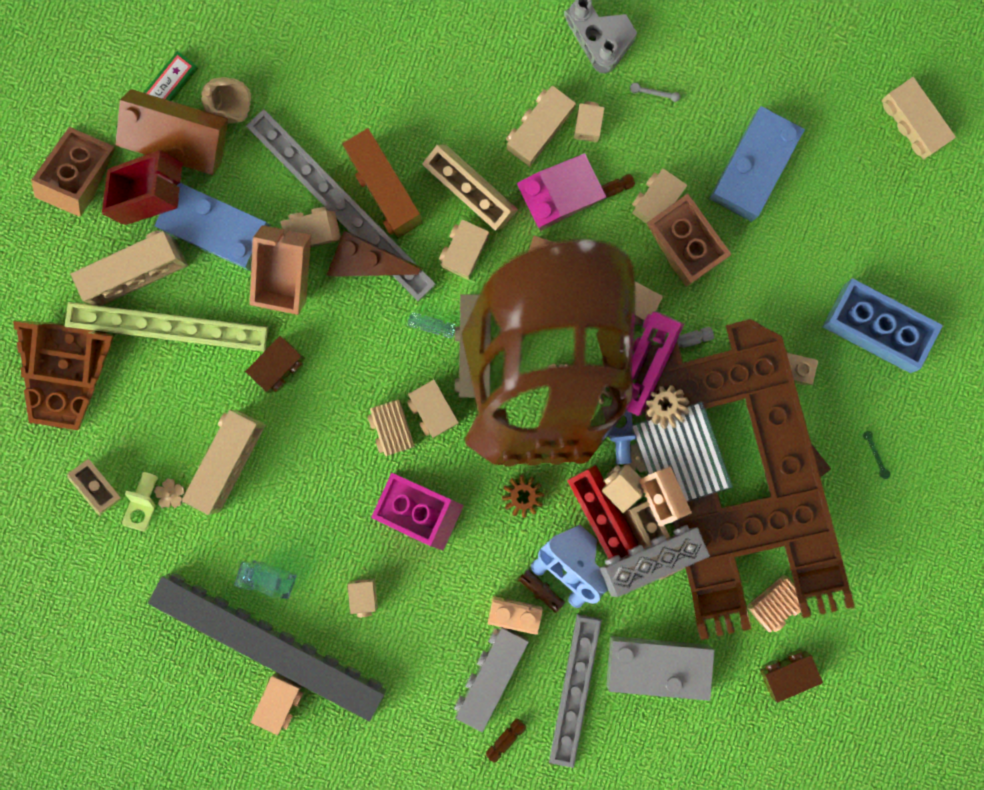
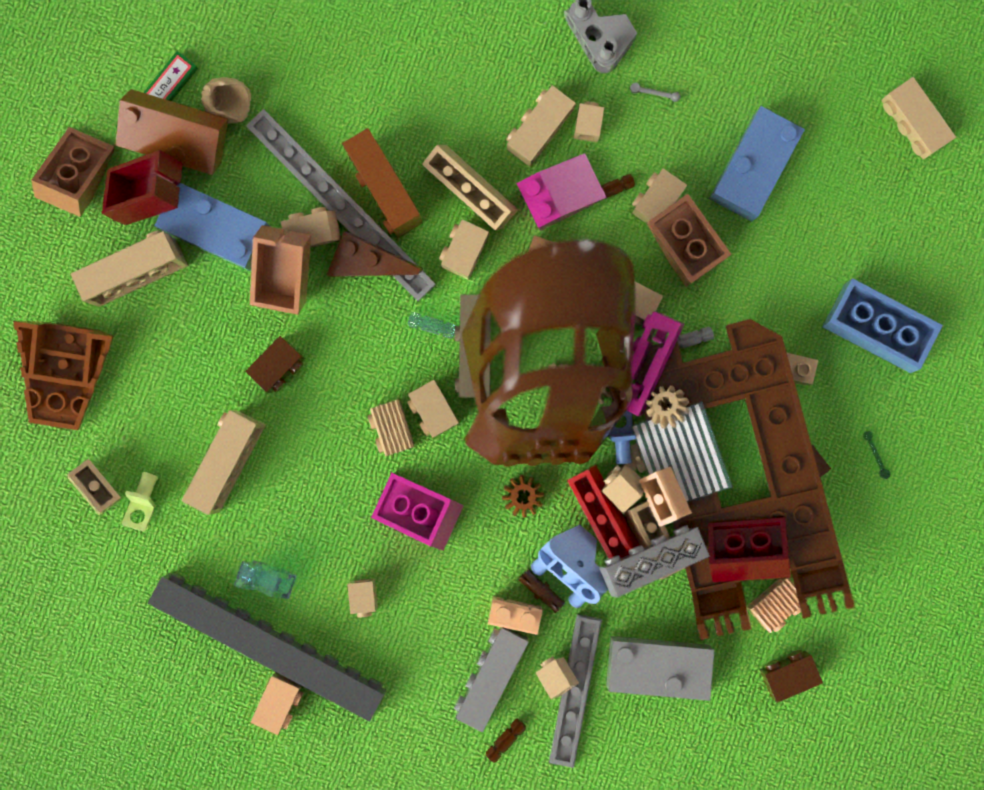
yellowish green tile [65,302,269,352] -> none
tan plant [154,478,185,508] -> none
none -> tan brick [536,657,579,699]
none -> dark red slope [708,518,791,582]

